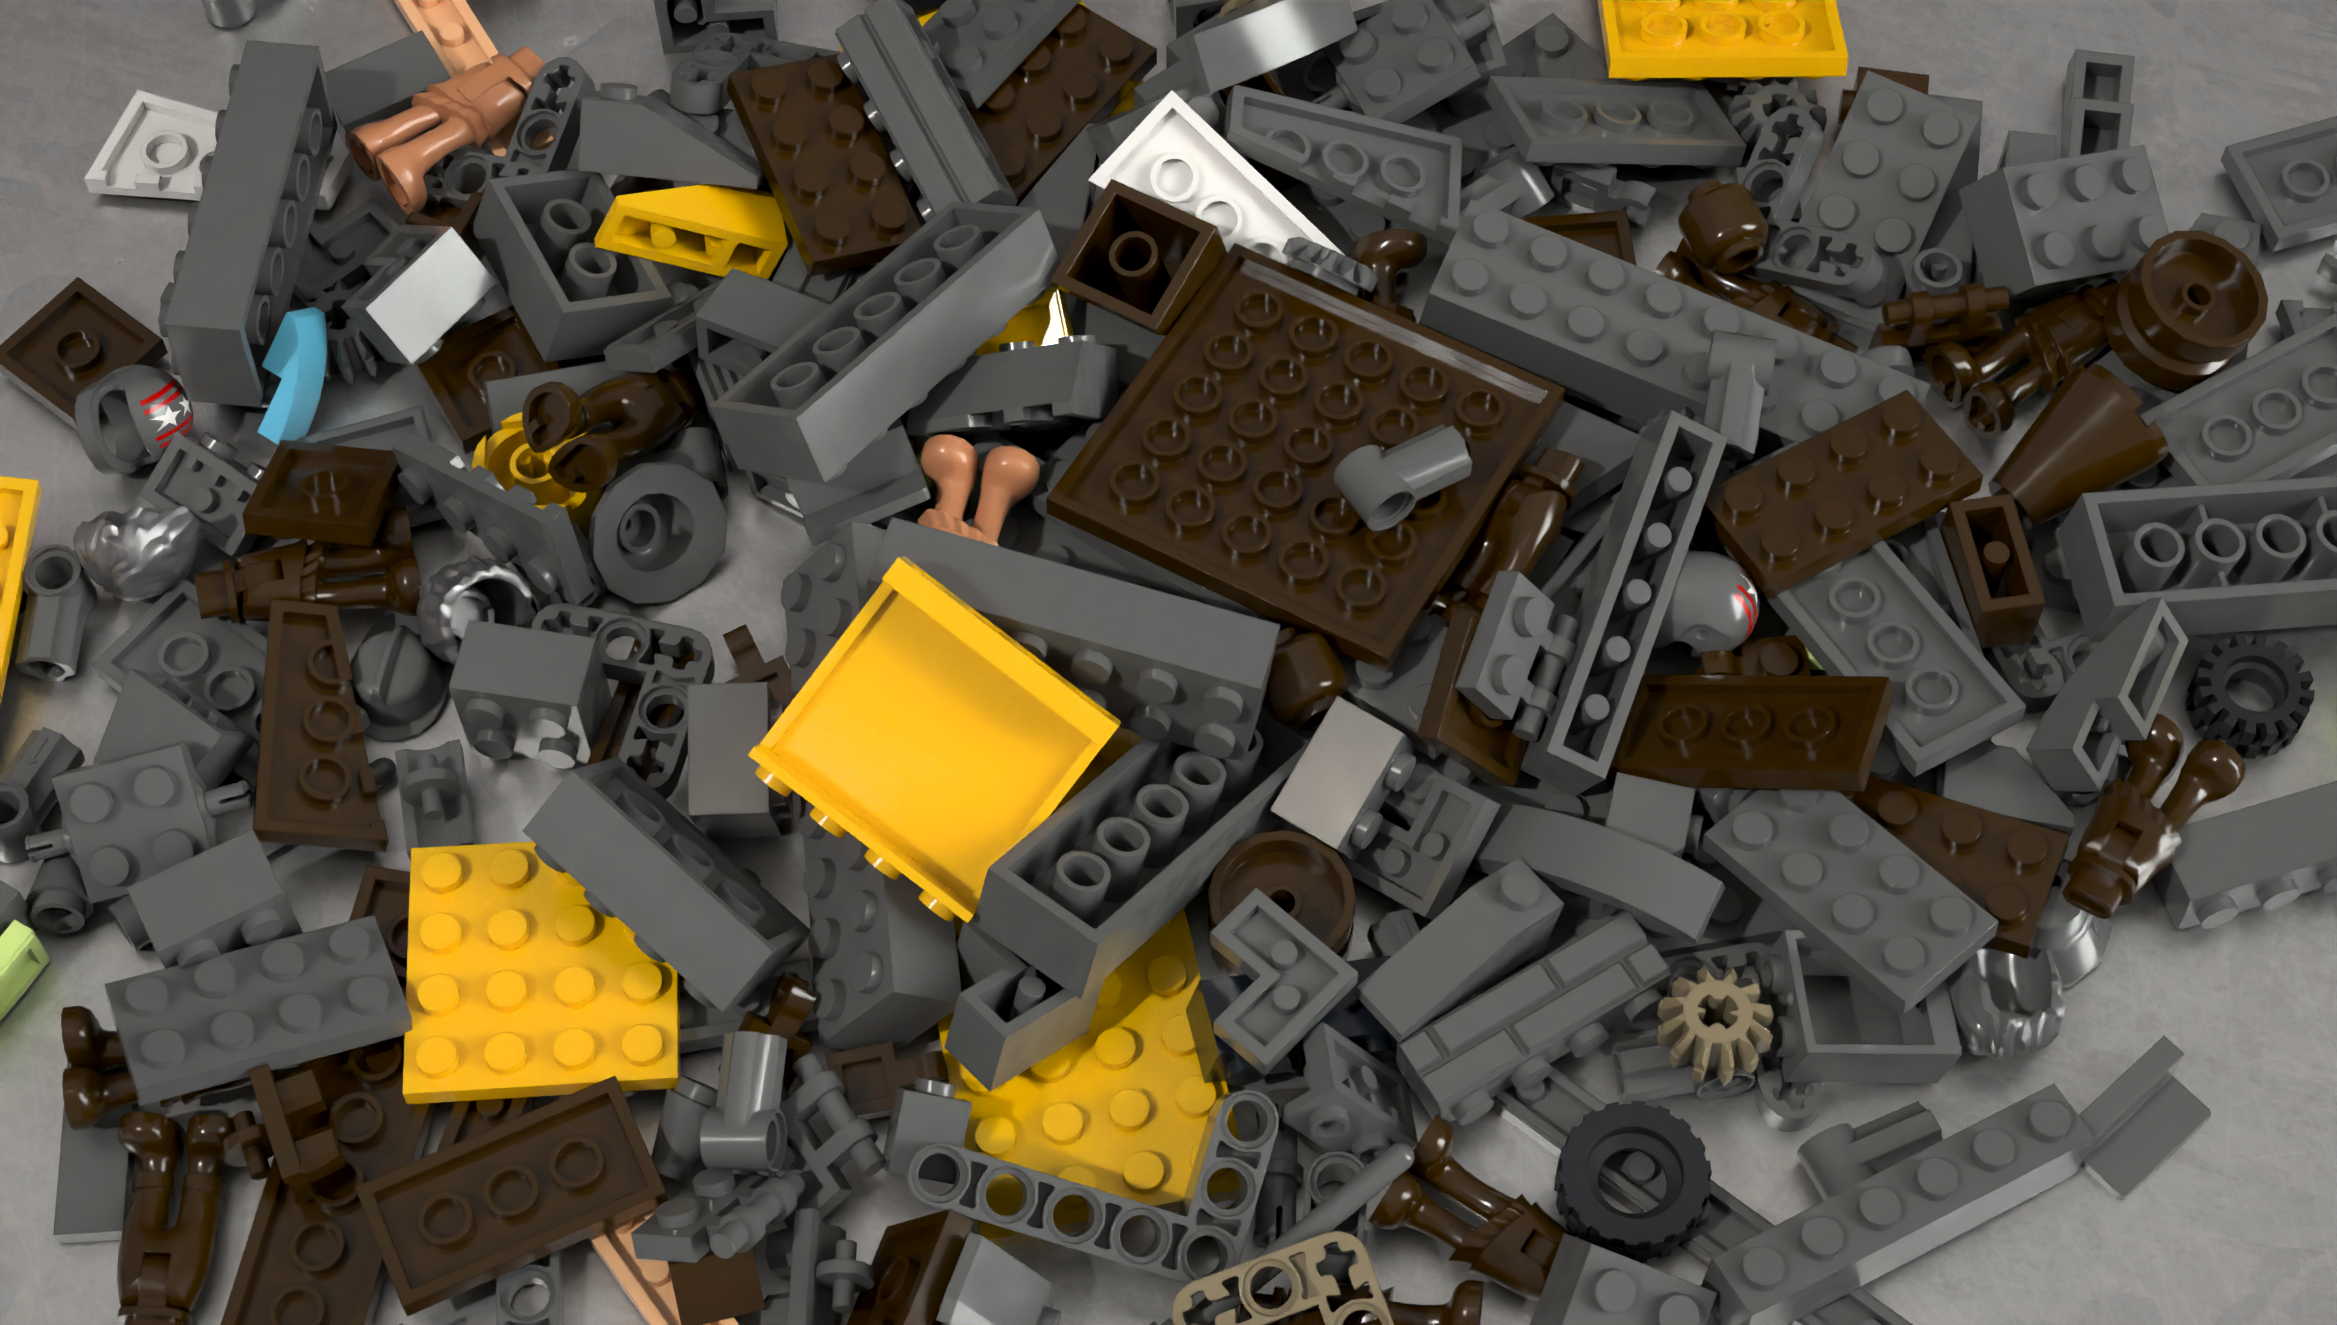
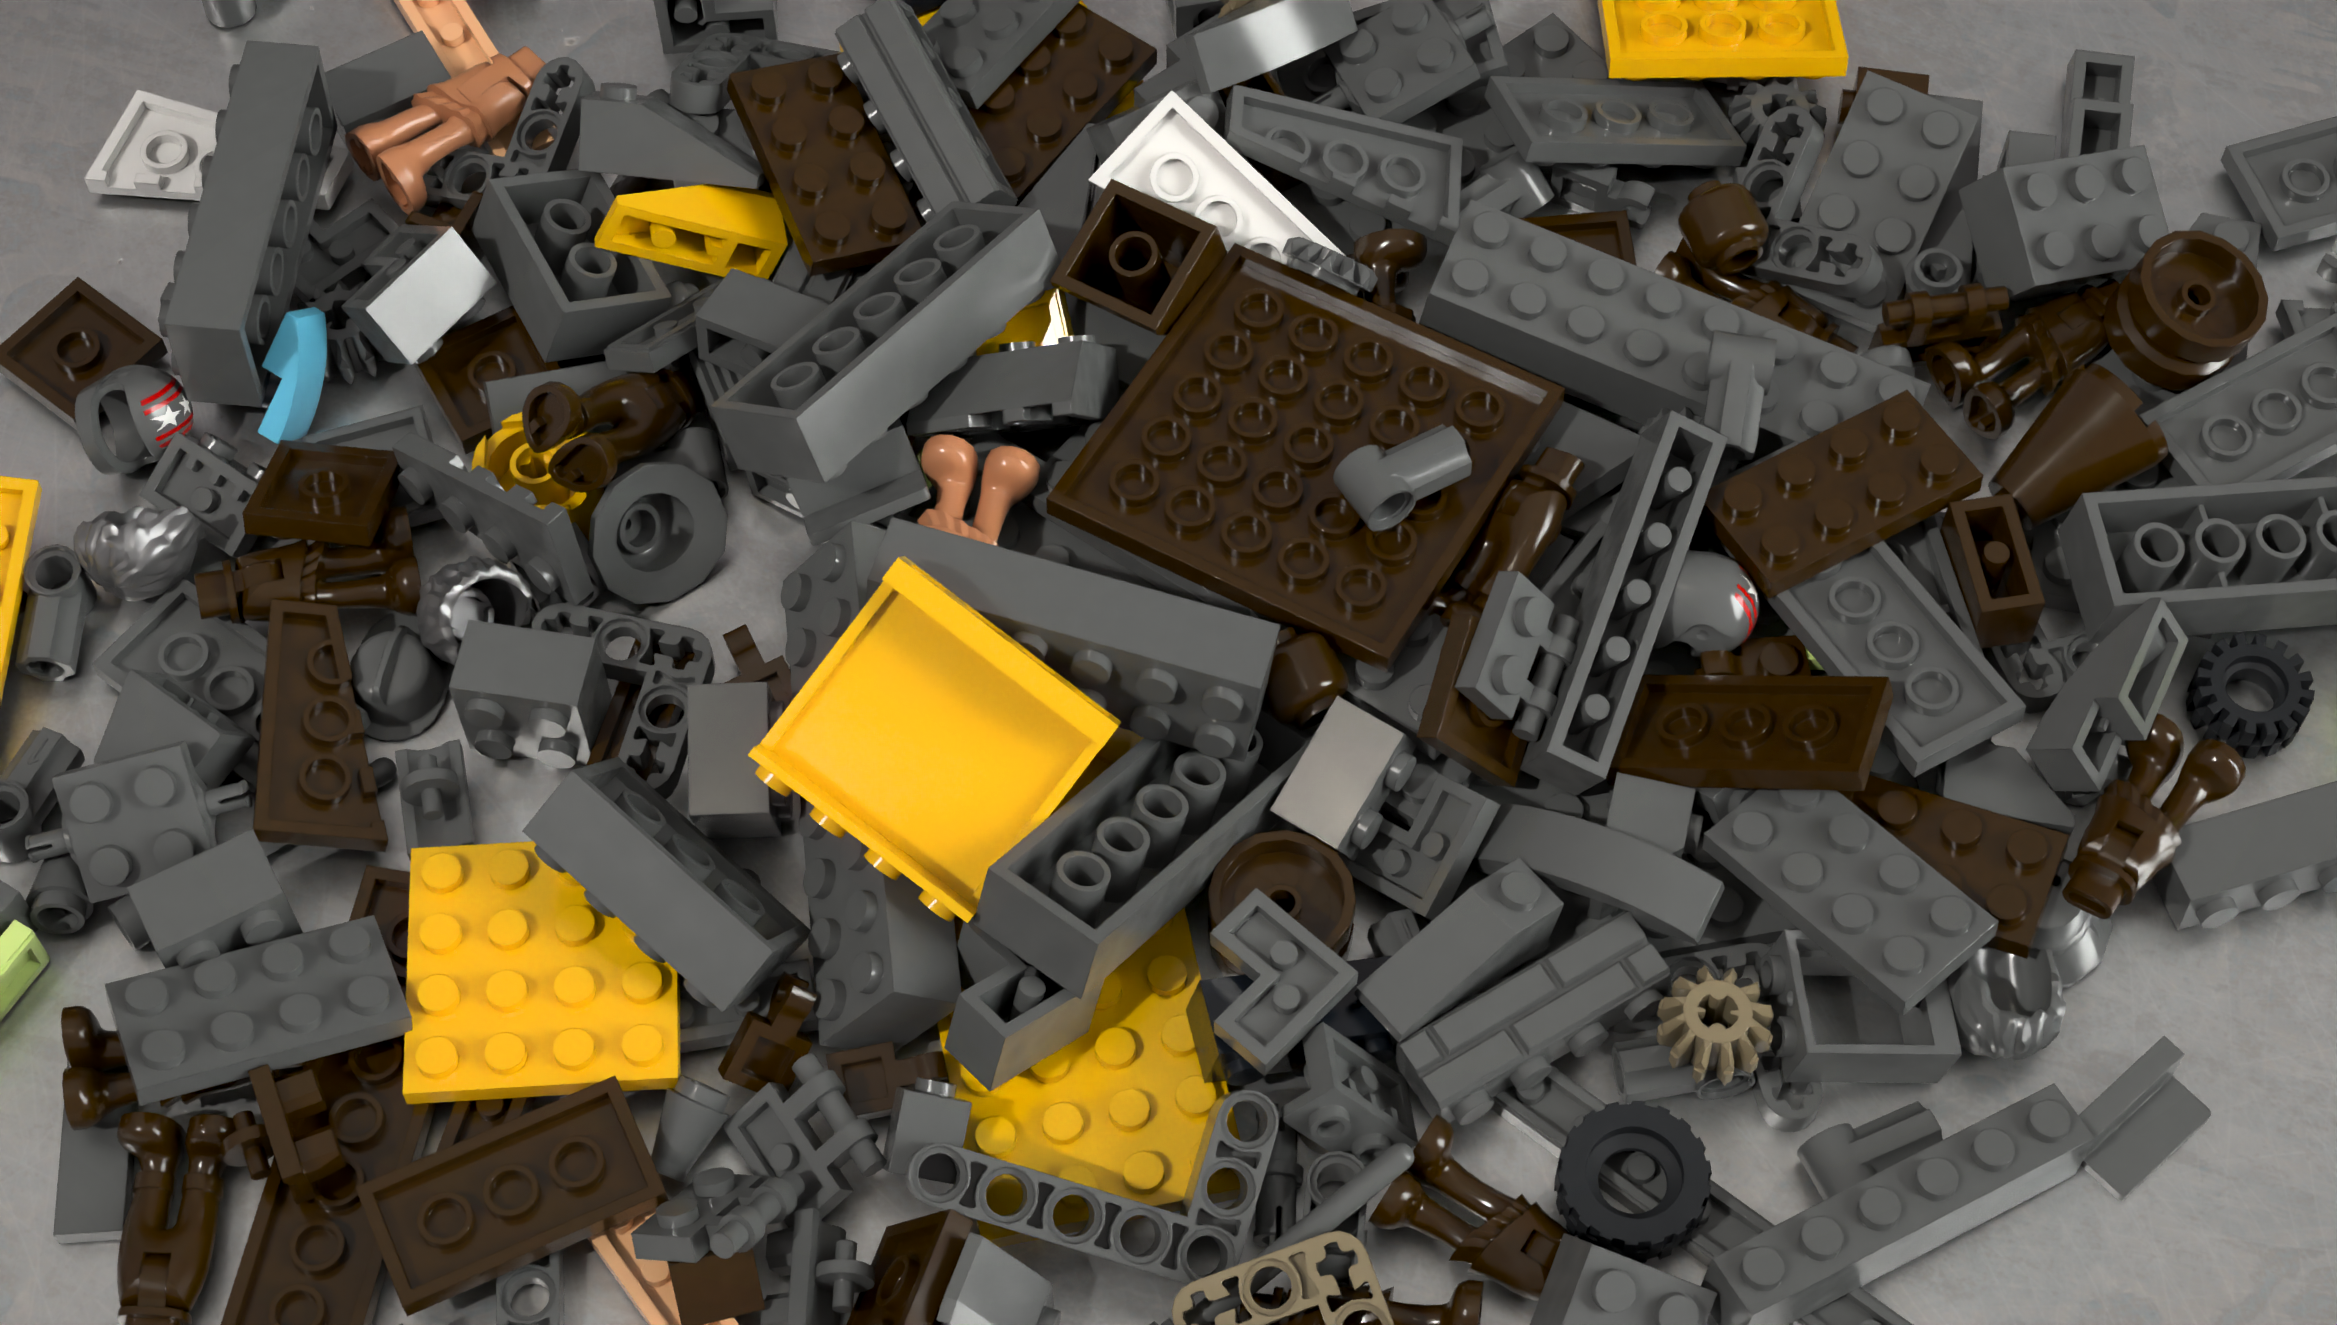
dark grey piece [700,1031,788,1172] -> none

